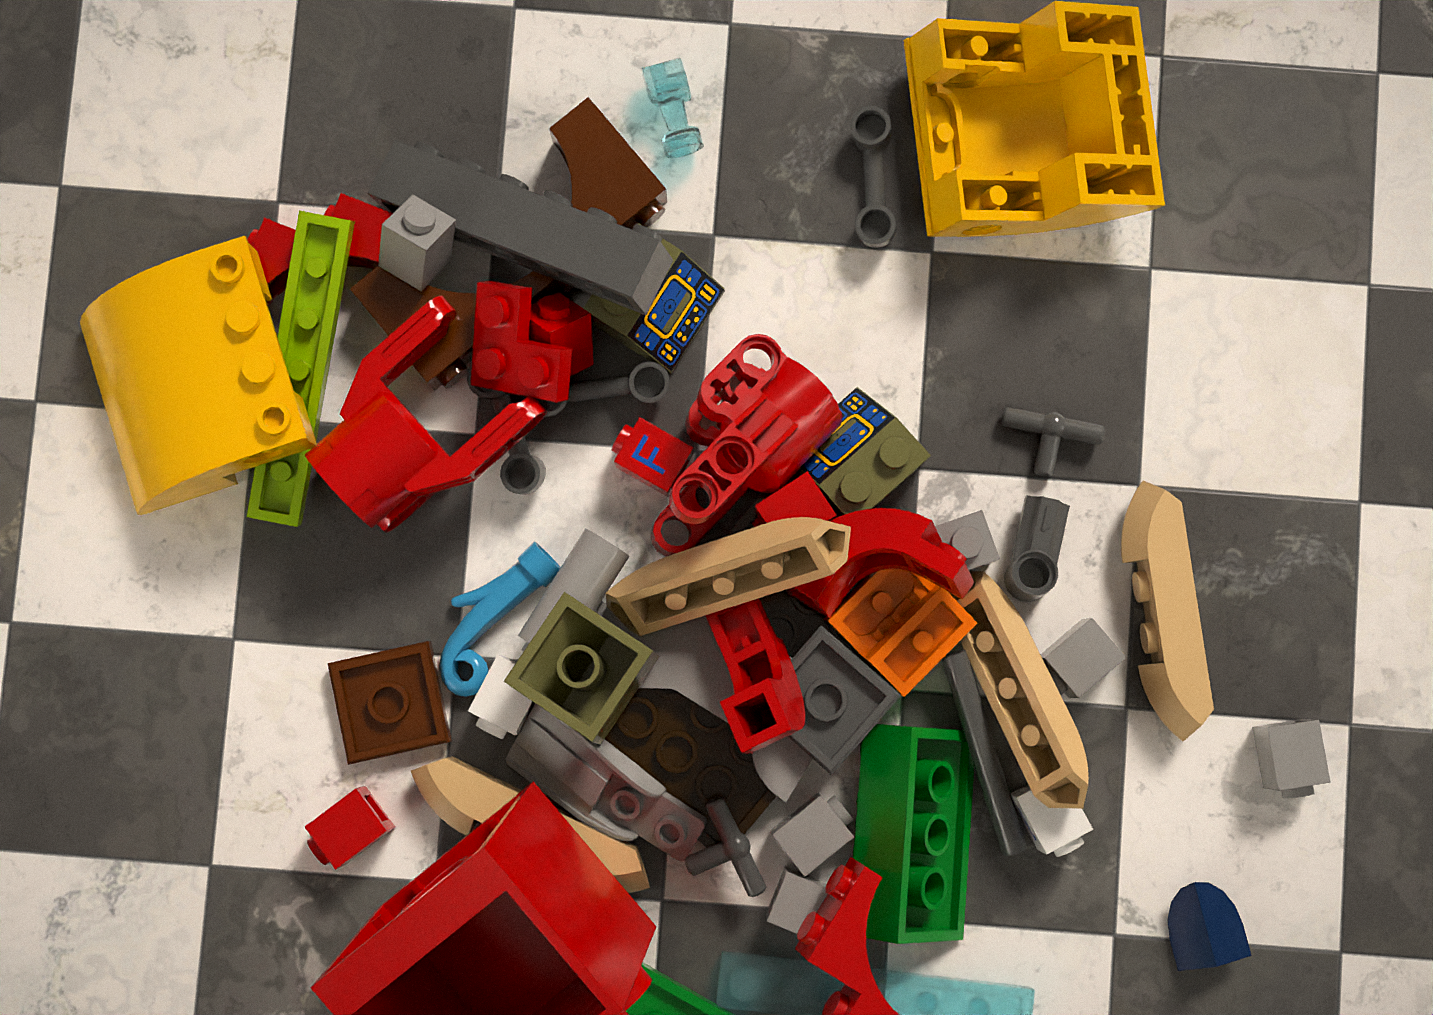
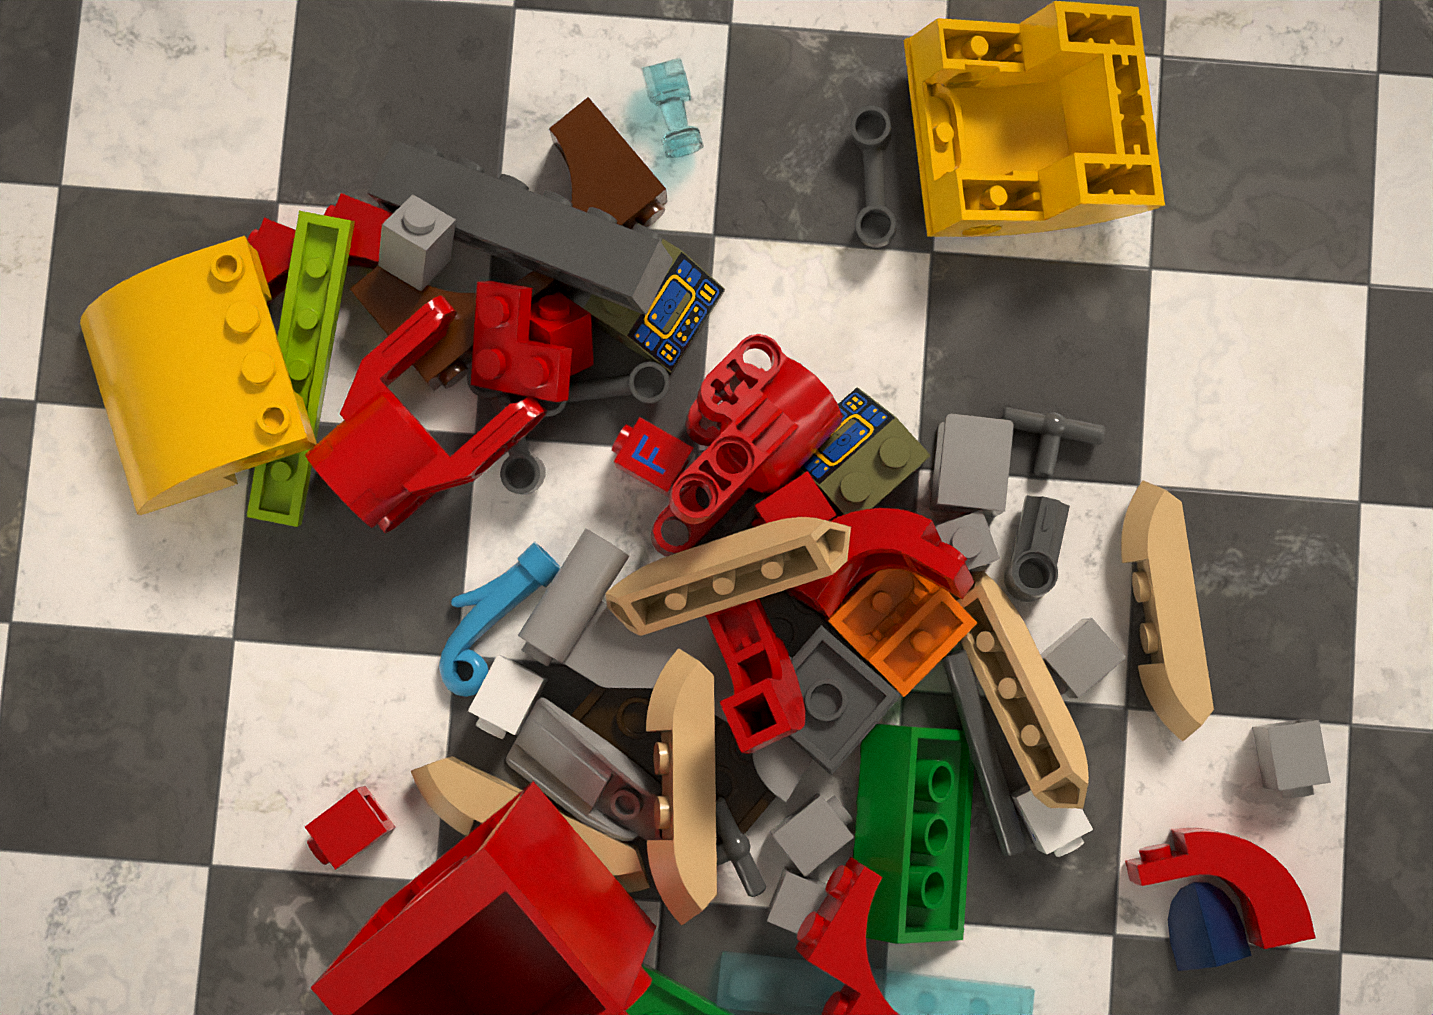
reddish brown tile [327,641,452,765] -> none
olive slope [503,592,660,744] -> none
none -> tan brick [646,649,717,925]
none -> light grey piece [929,414,1014,517]
none -> red arch [1125,828,1316,949]

